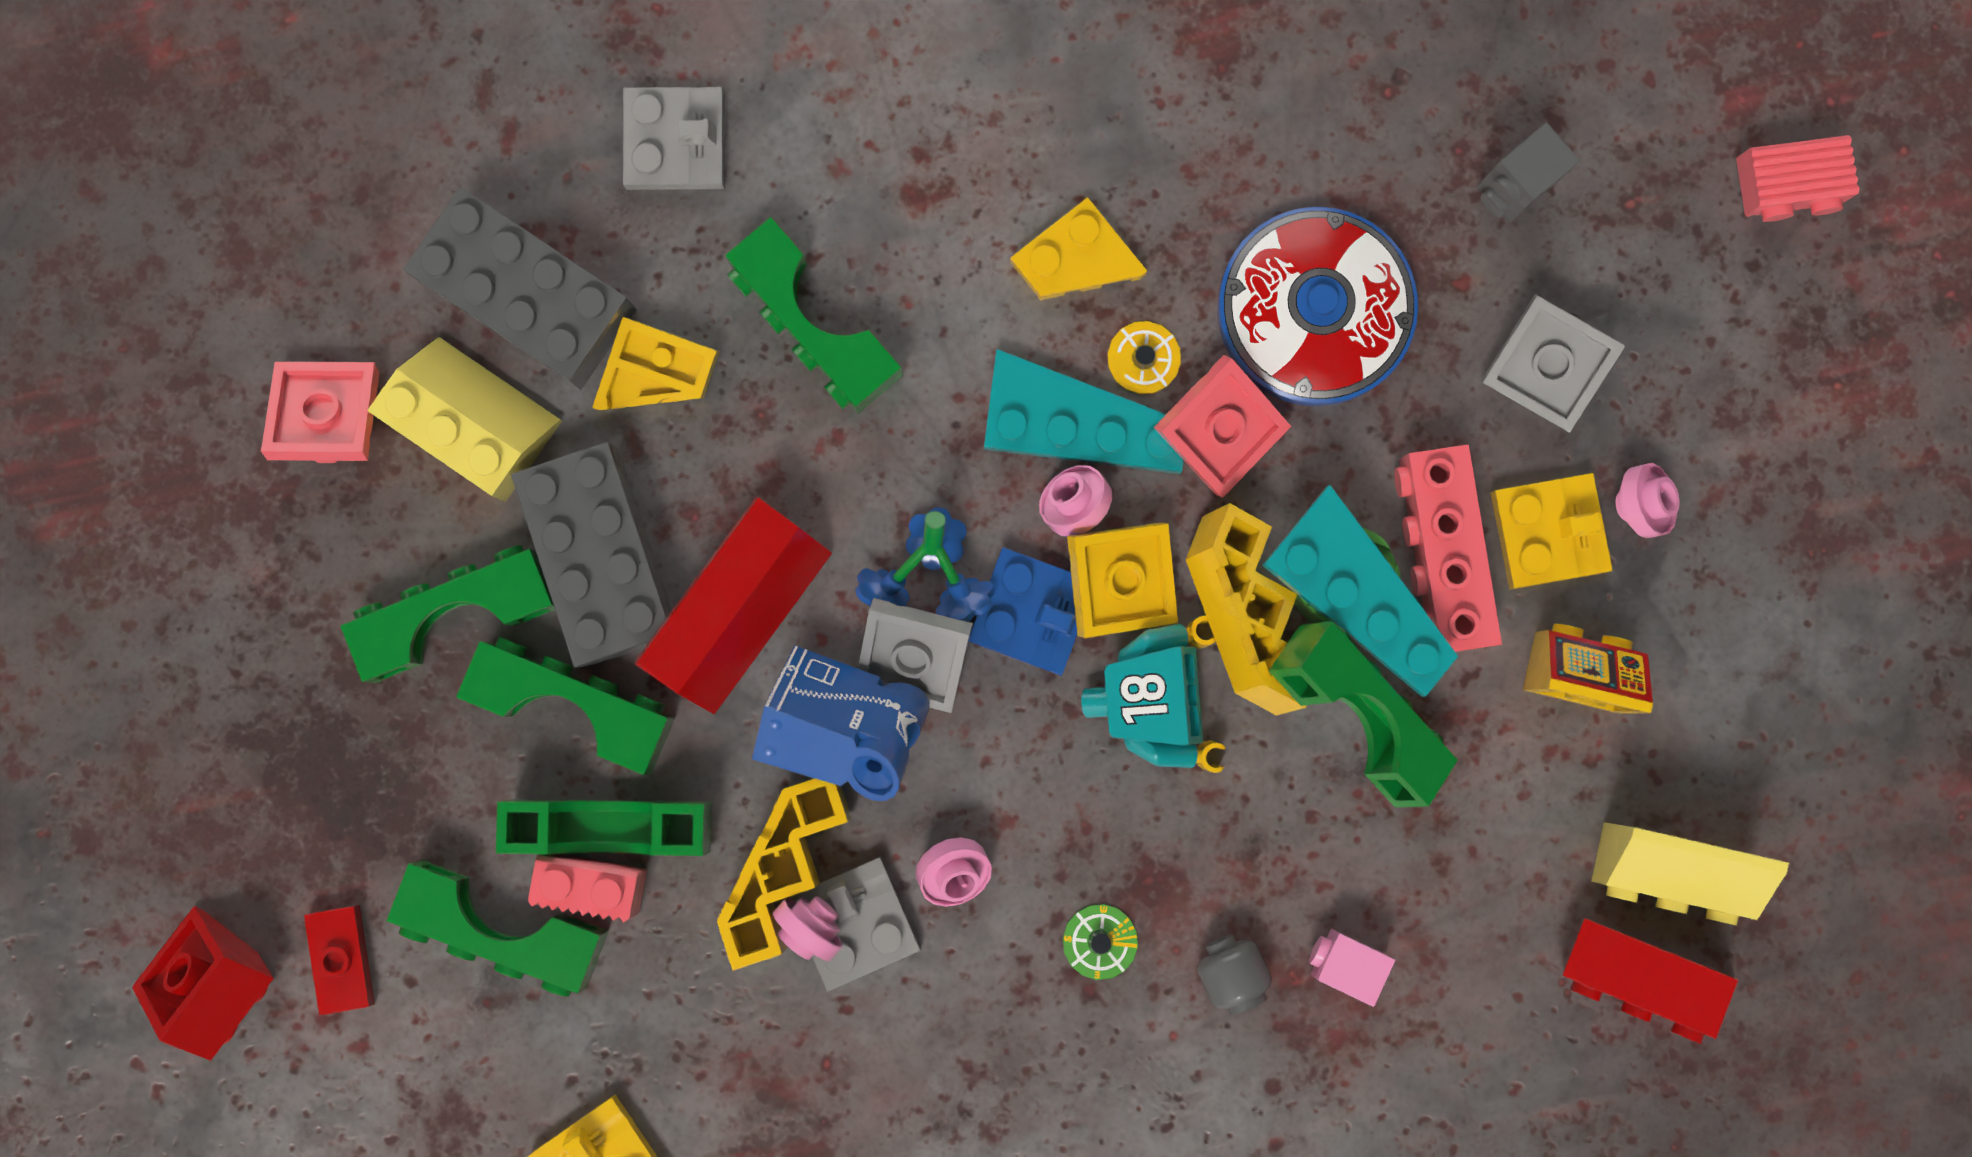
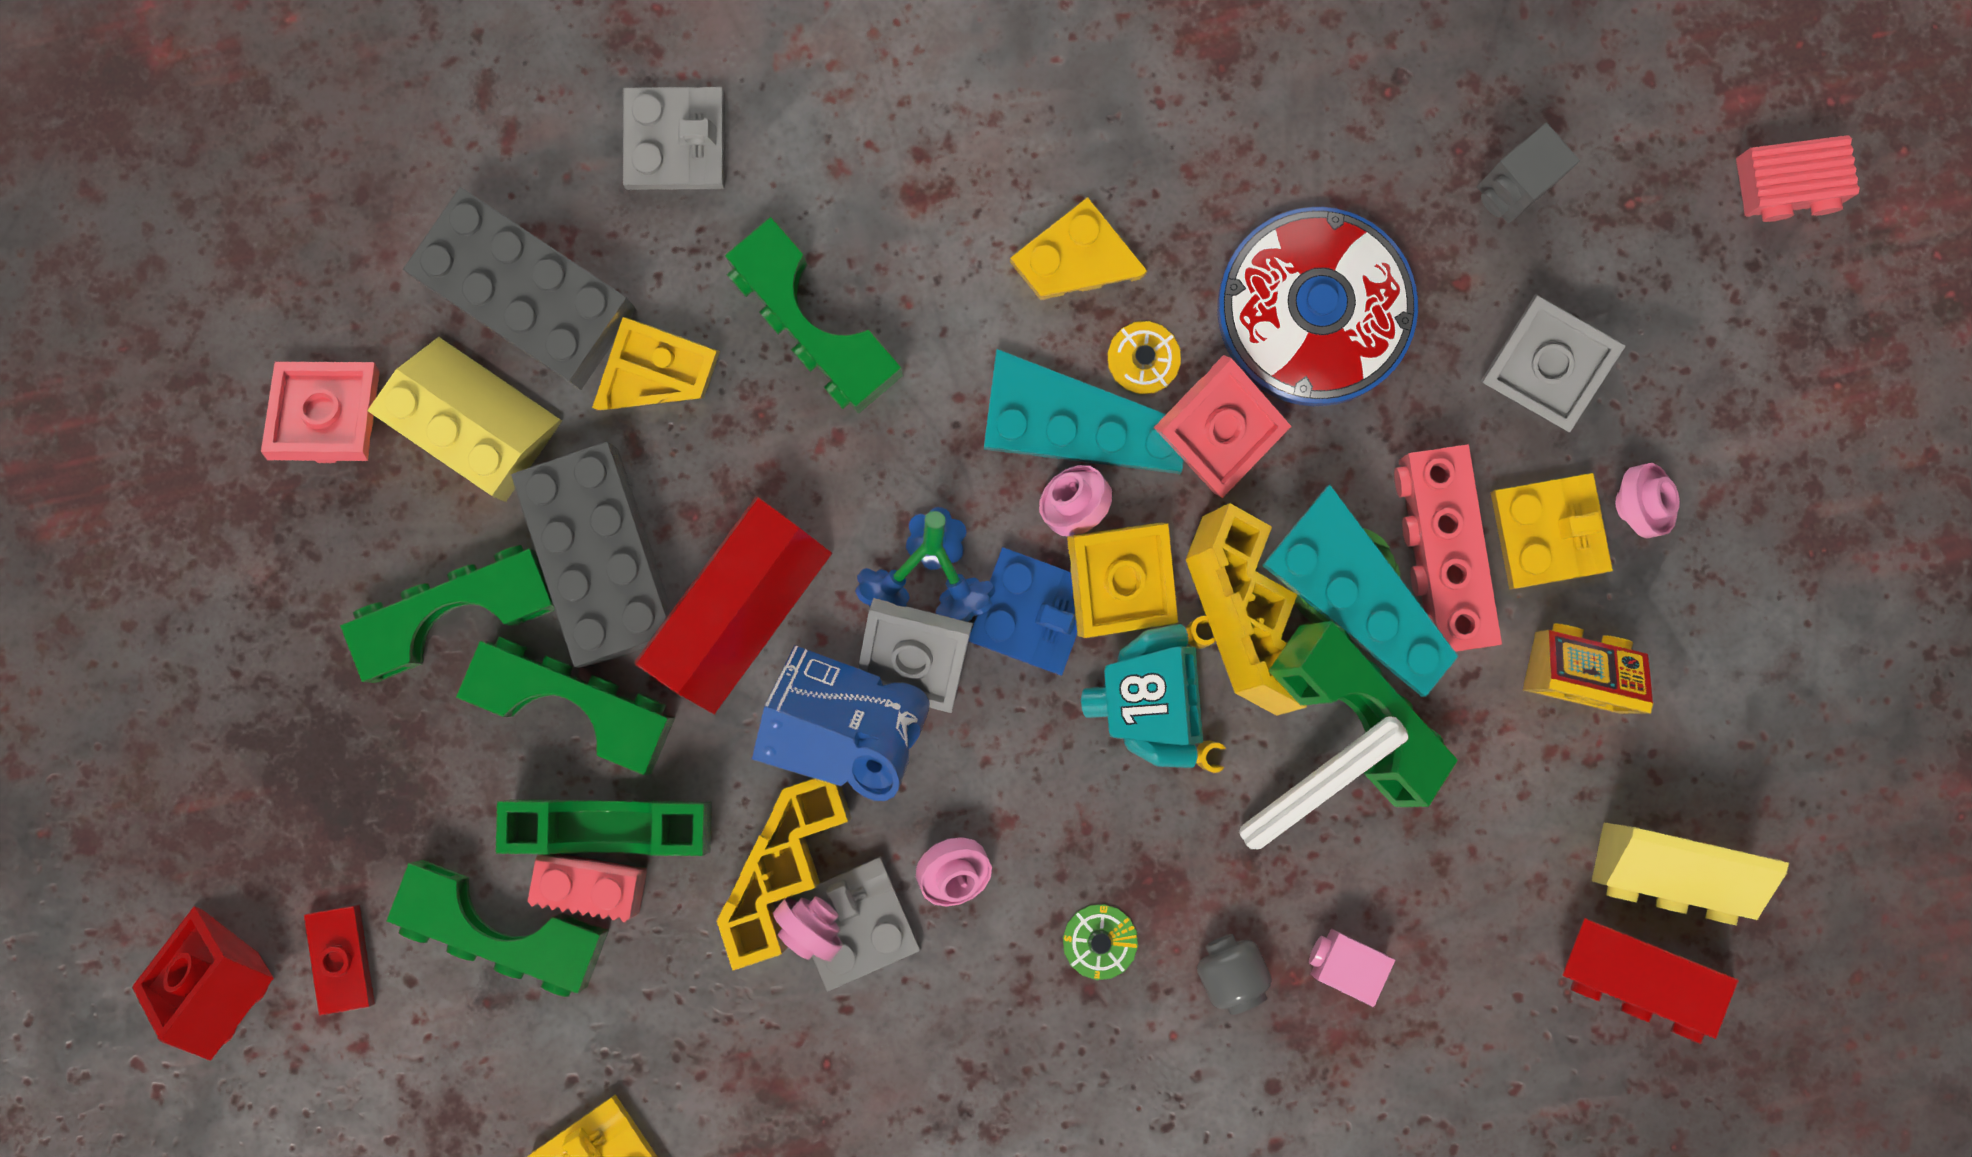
none -> white axle [1239,716,1408,849]

